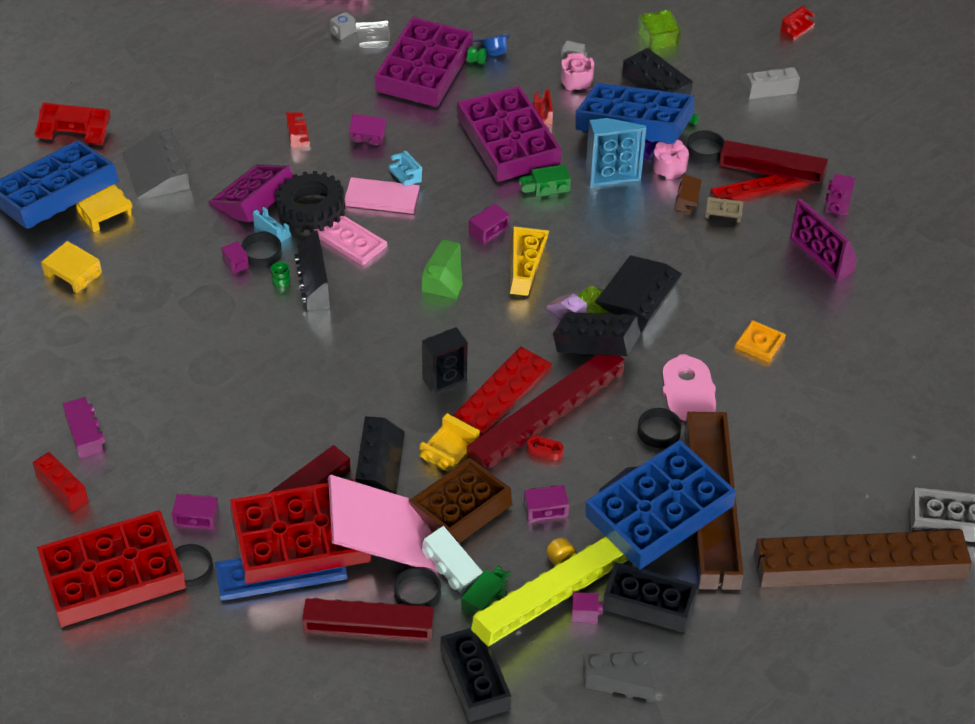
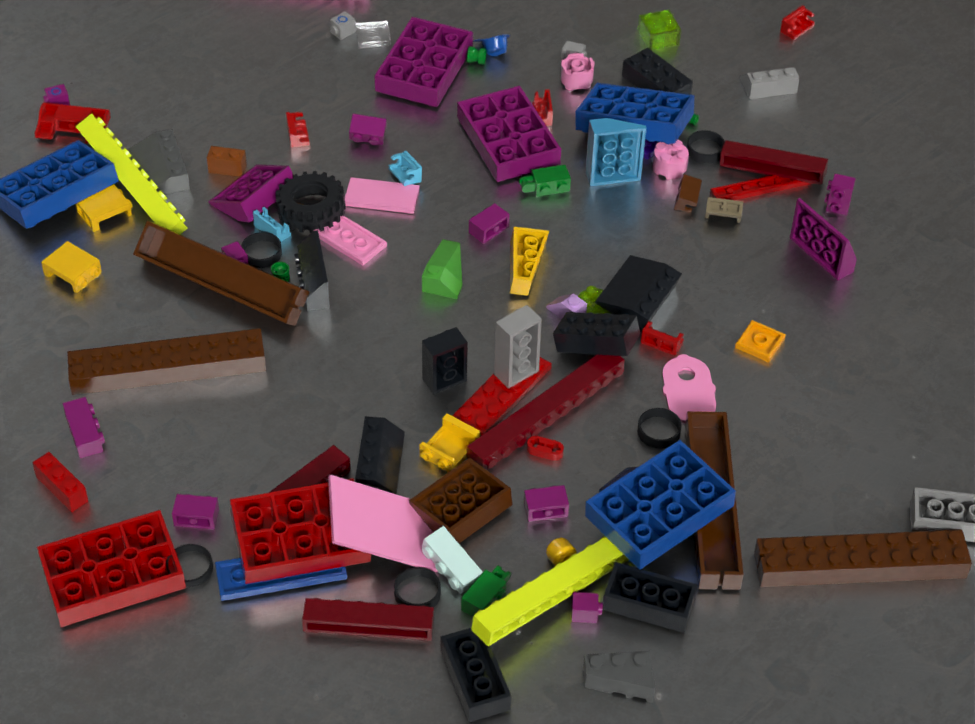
none -> magenta brick [43,84,70,105]
none -> reddish brown piece [67,328,266,395]
none -> neon yellow brick [76,113,188,234]
none -> reddish brown piece [133,221,310,326]
none -> dark orange brick [207,146,247,177]
none -> light grey brick [494,305,542,389]
none -> red hinge [641,321,684,356]

